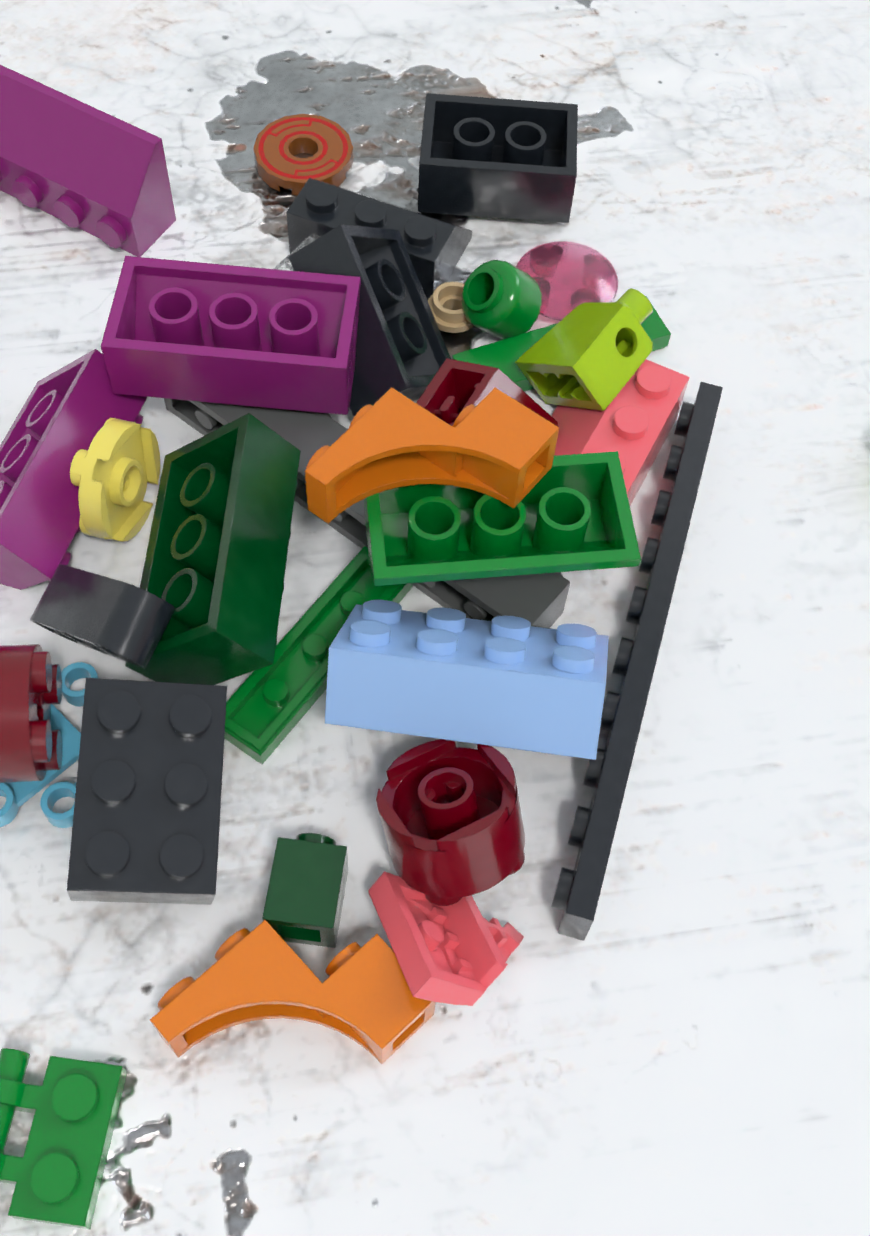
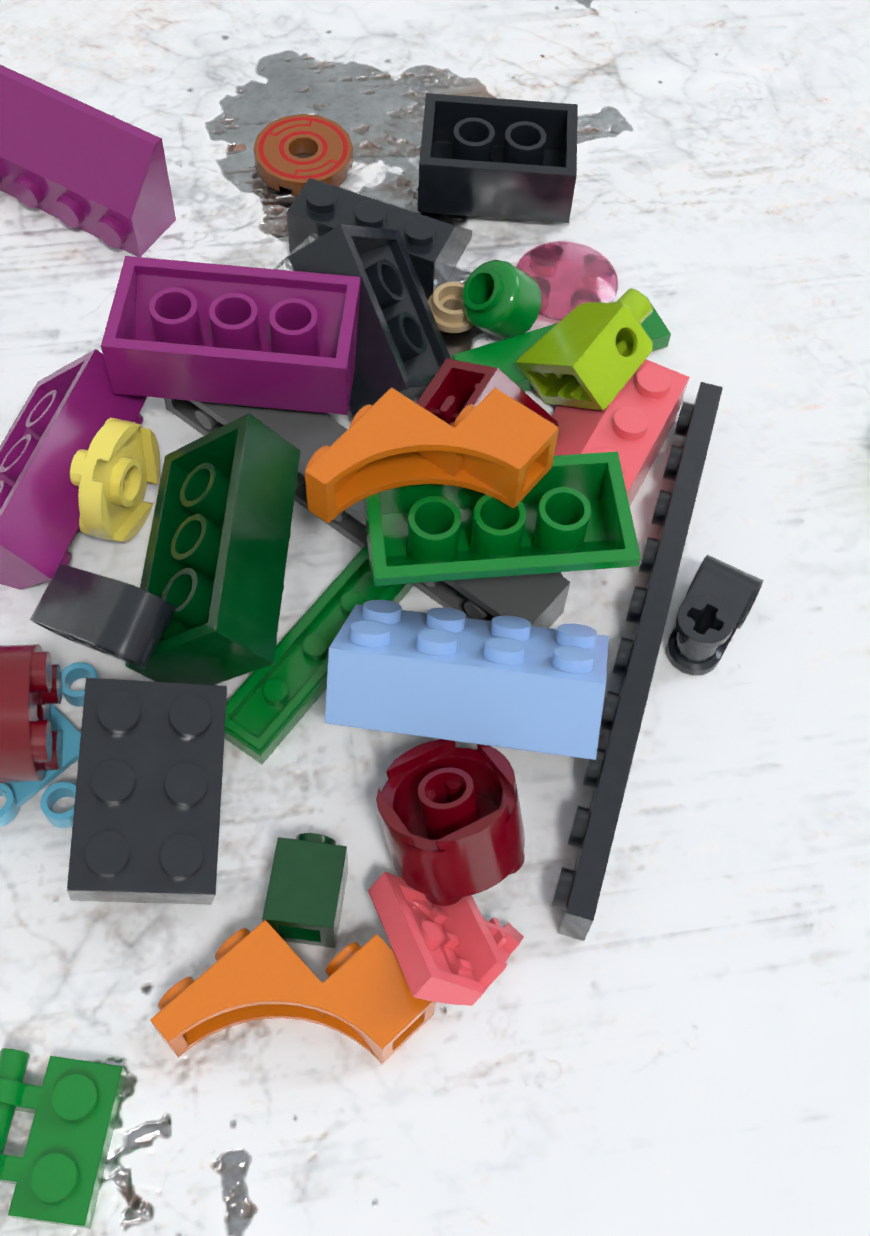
none -> black piece [666,554,764,675]

